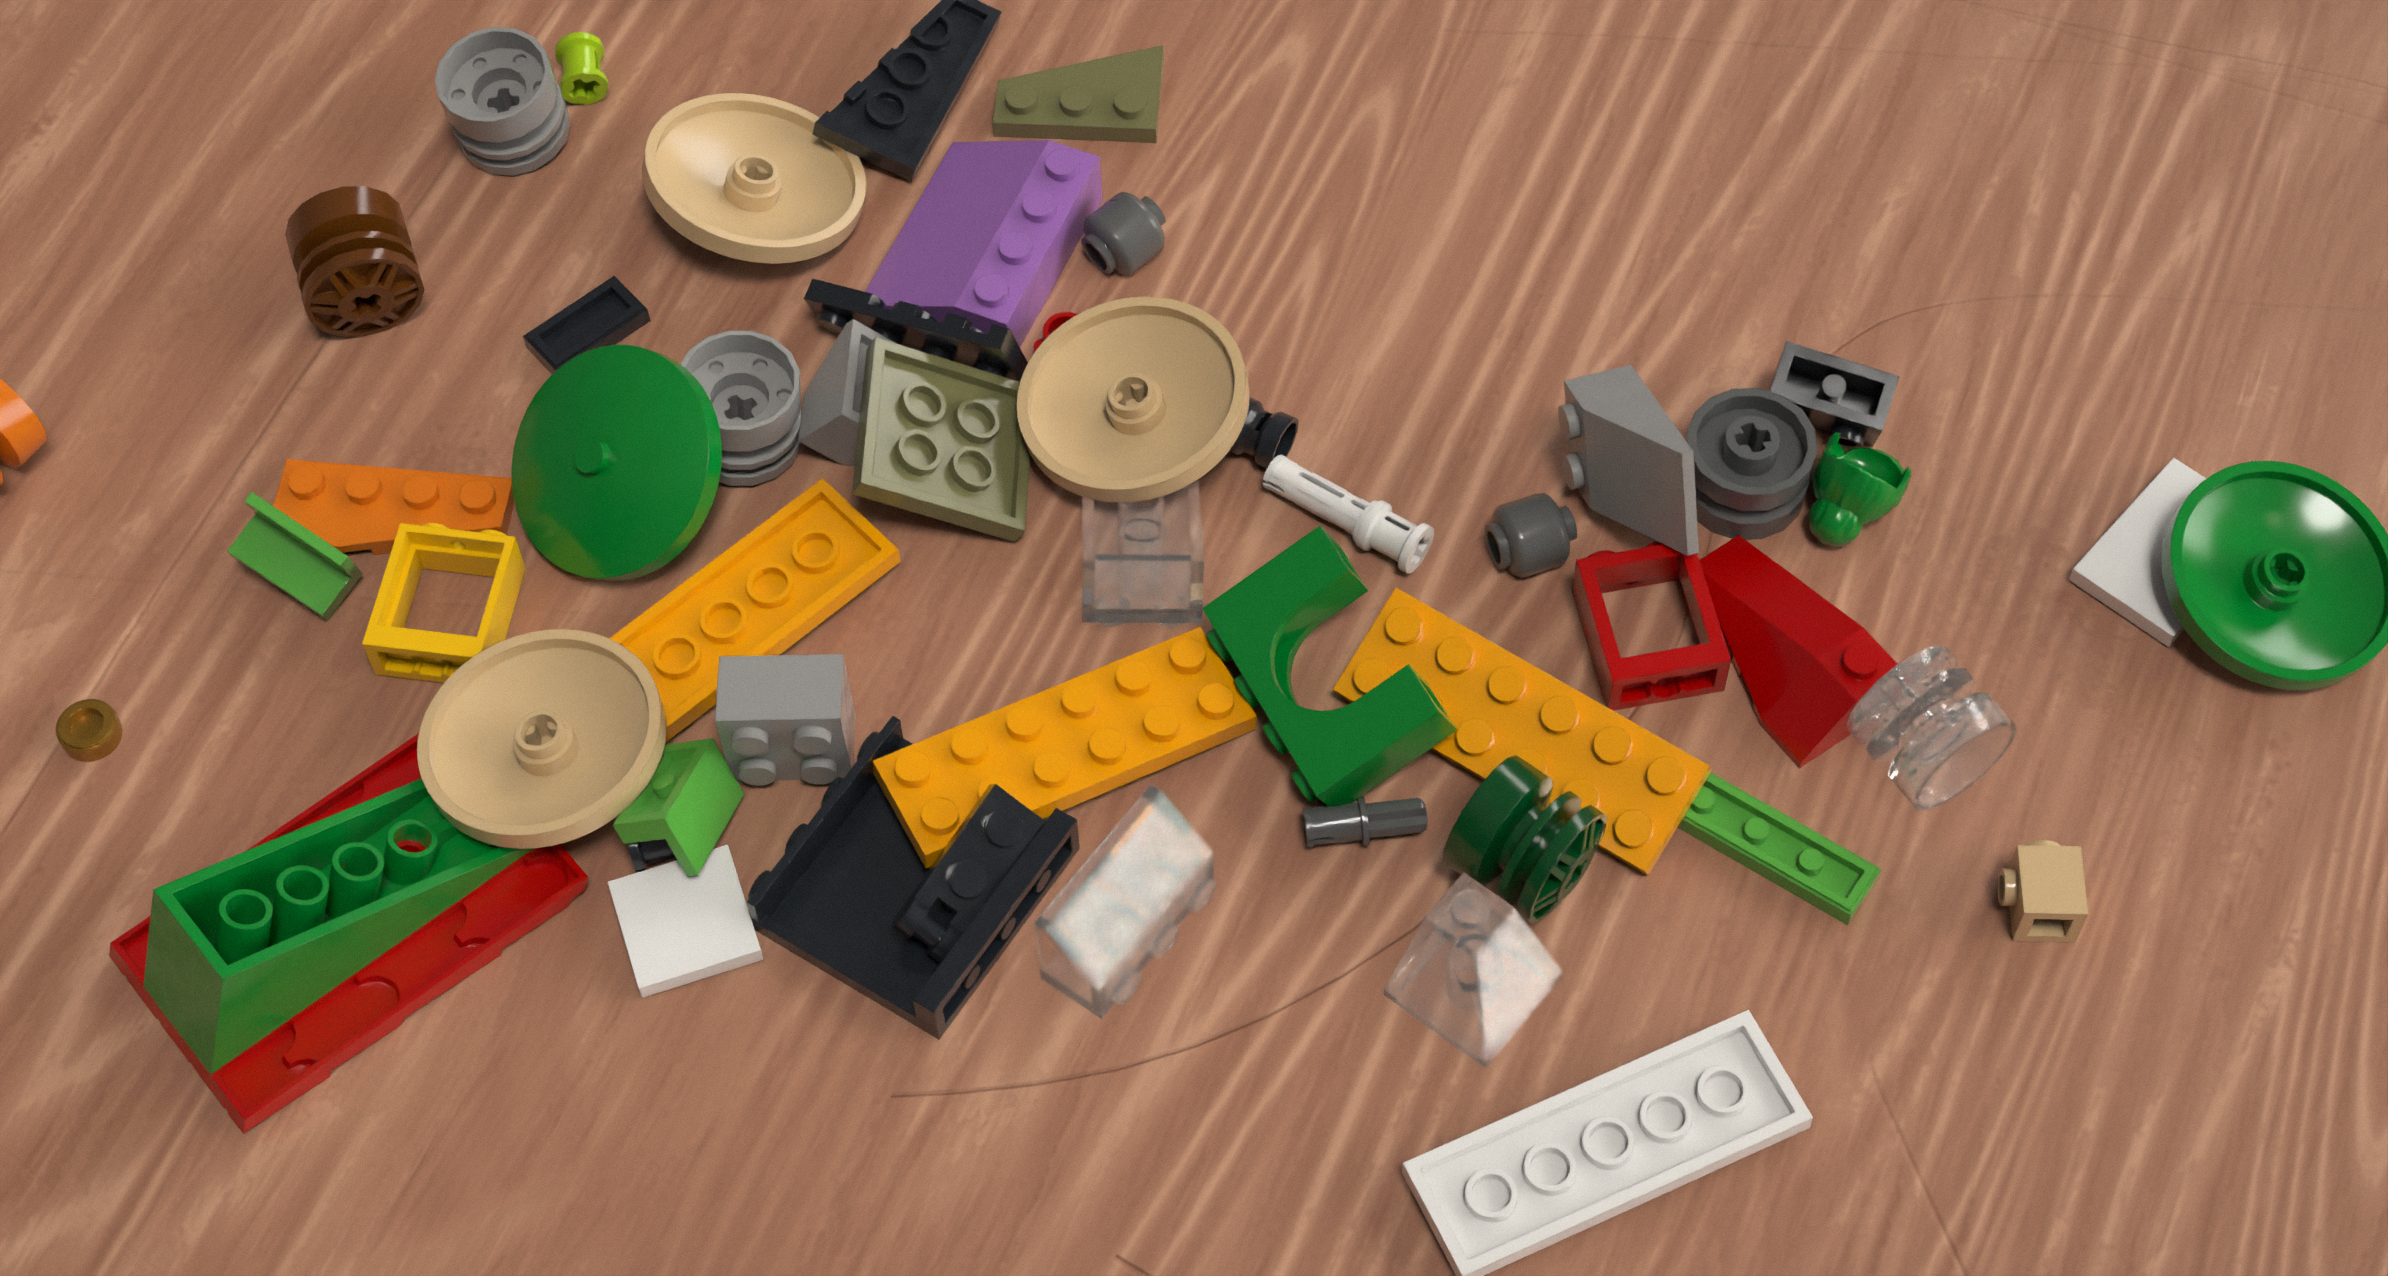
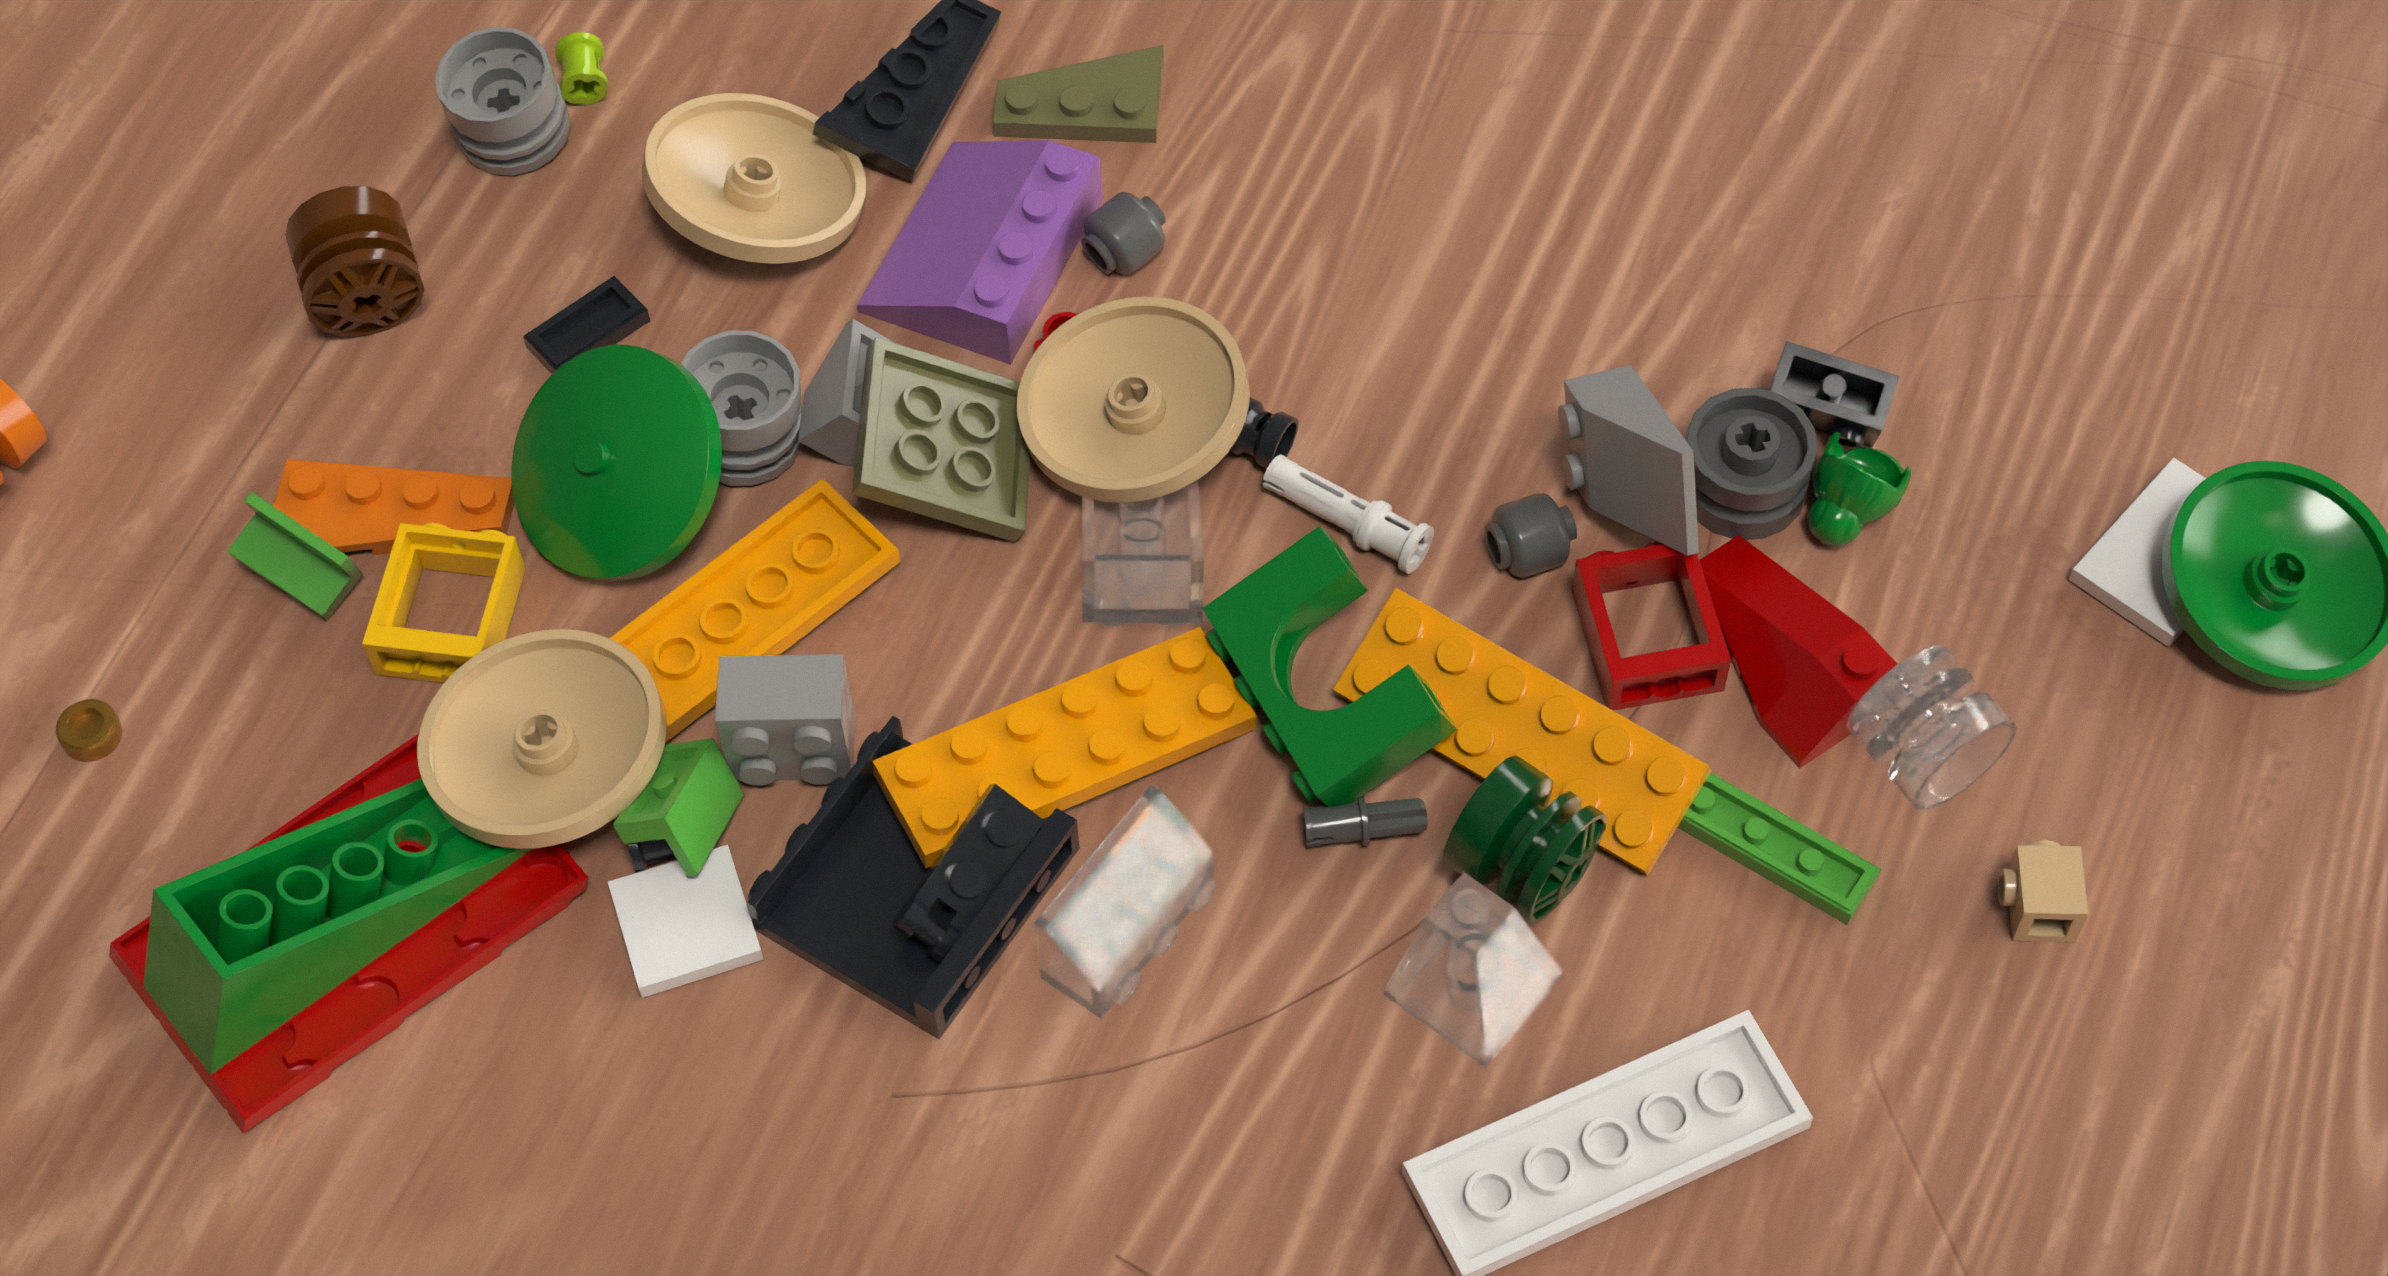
black wing [804,278,1028,382] -> none

